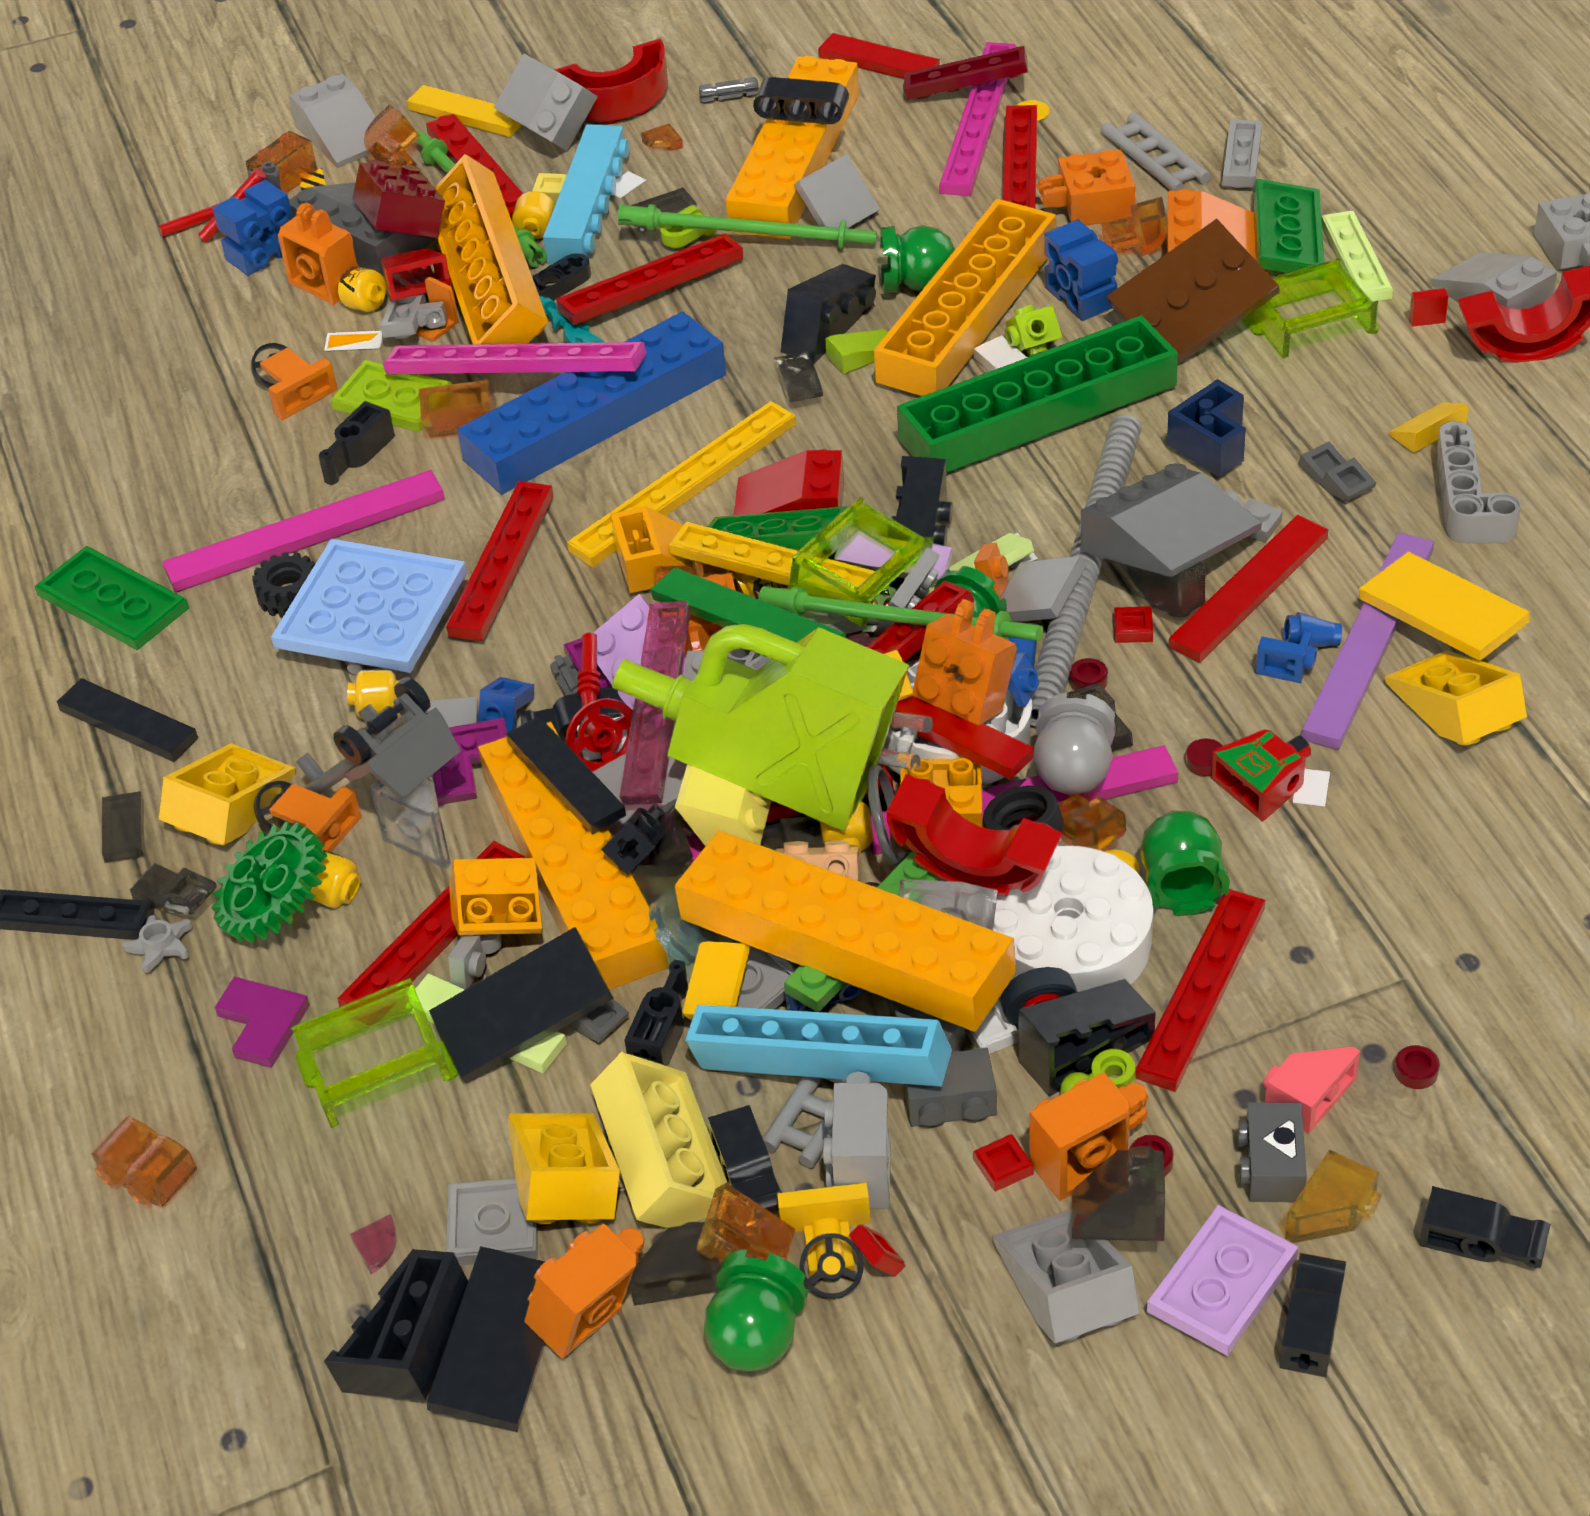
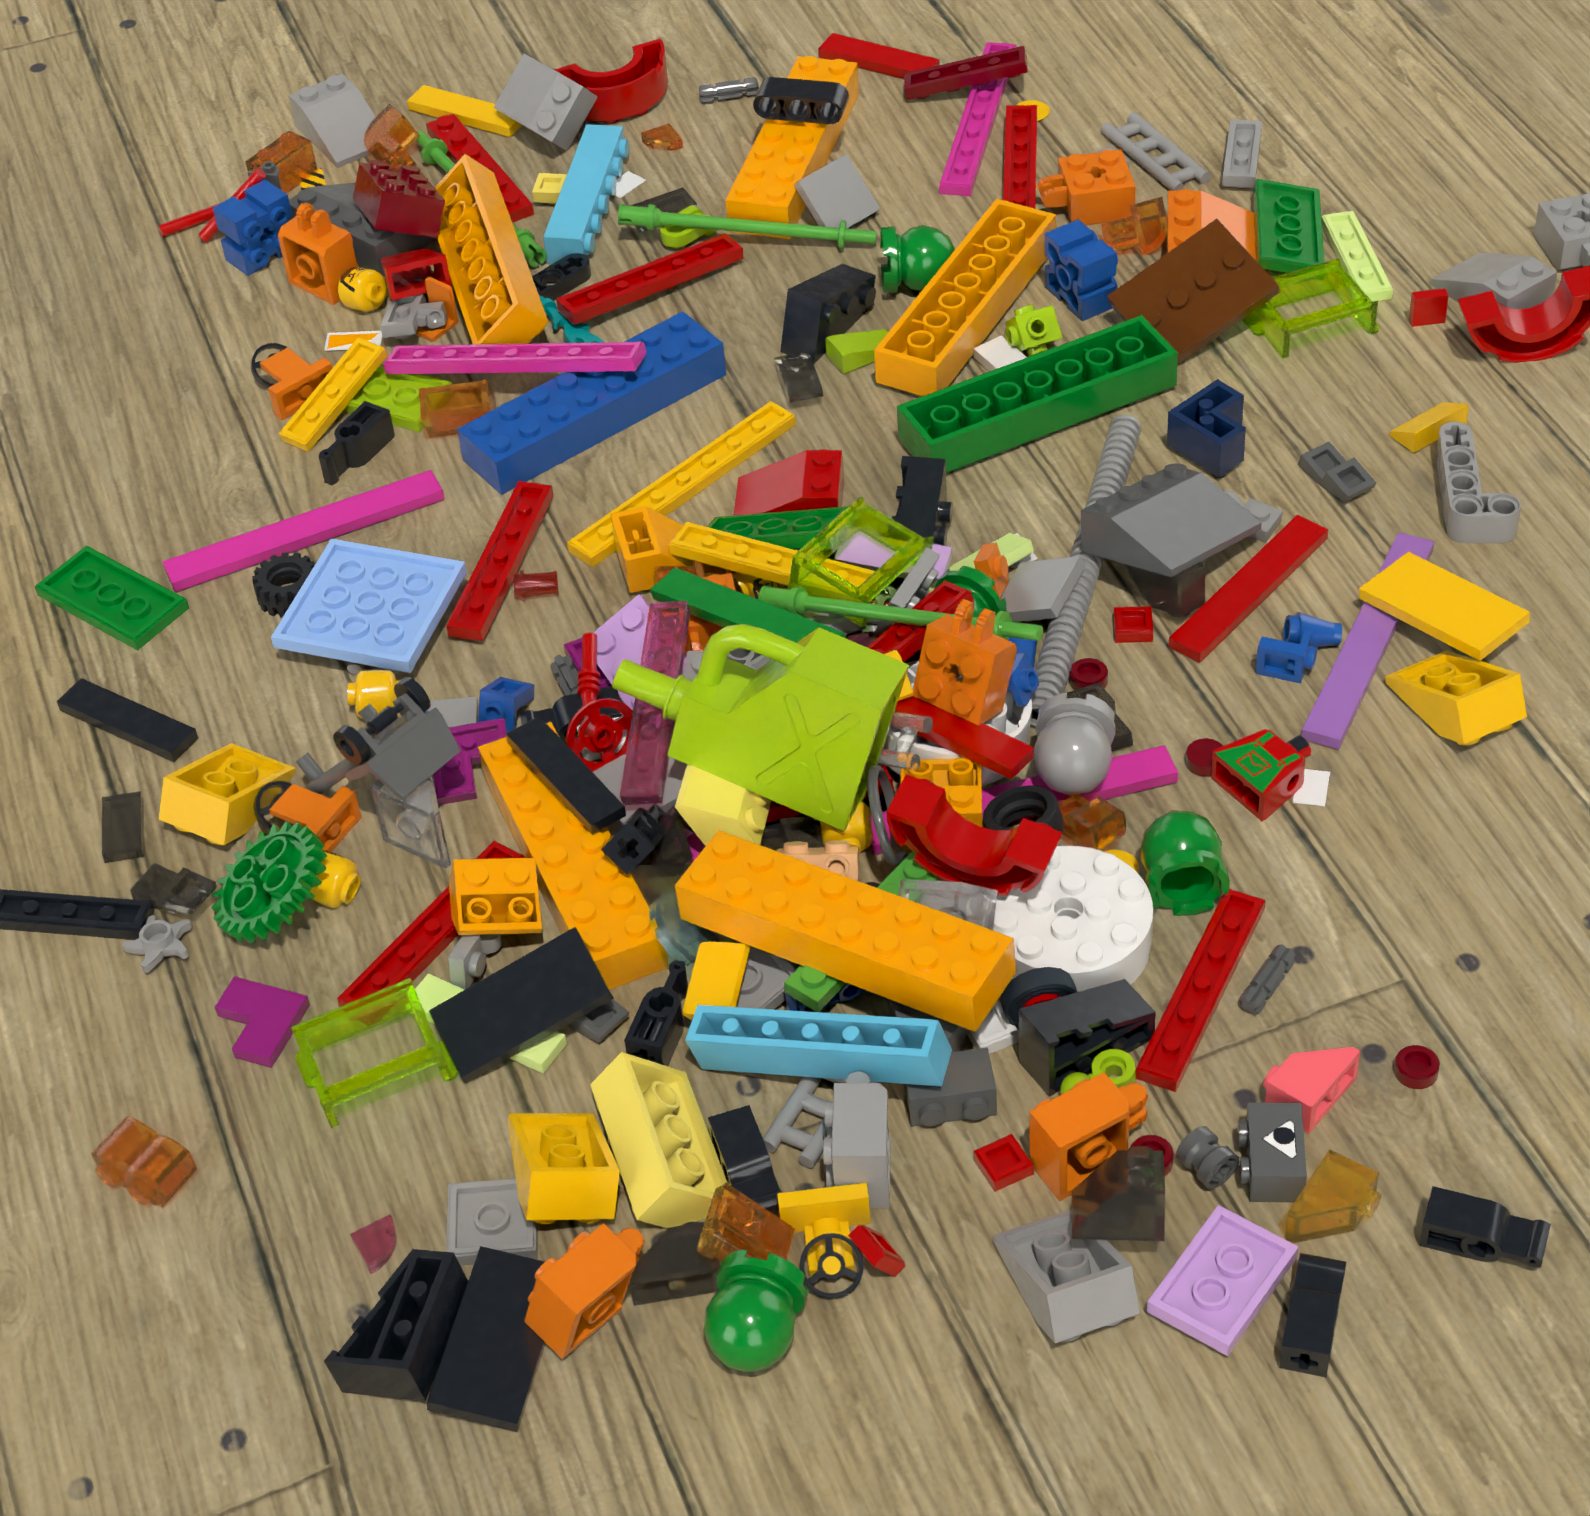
yellow head [512,191,555,239] -> none
none -> yellow tile [279,337,388,452]
none -> clear red pin [513,570,558,599]
none -> dark grey wheel [1176,1126,1239,1189]
none -> dark grey axle [1240,945,1295,1015]

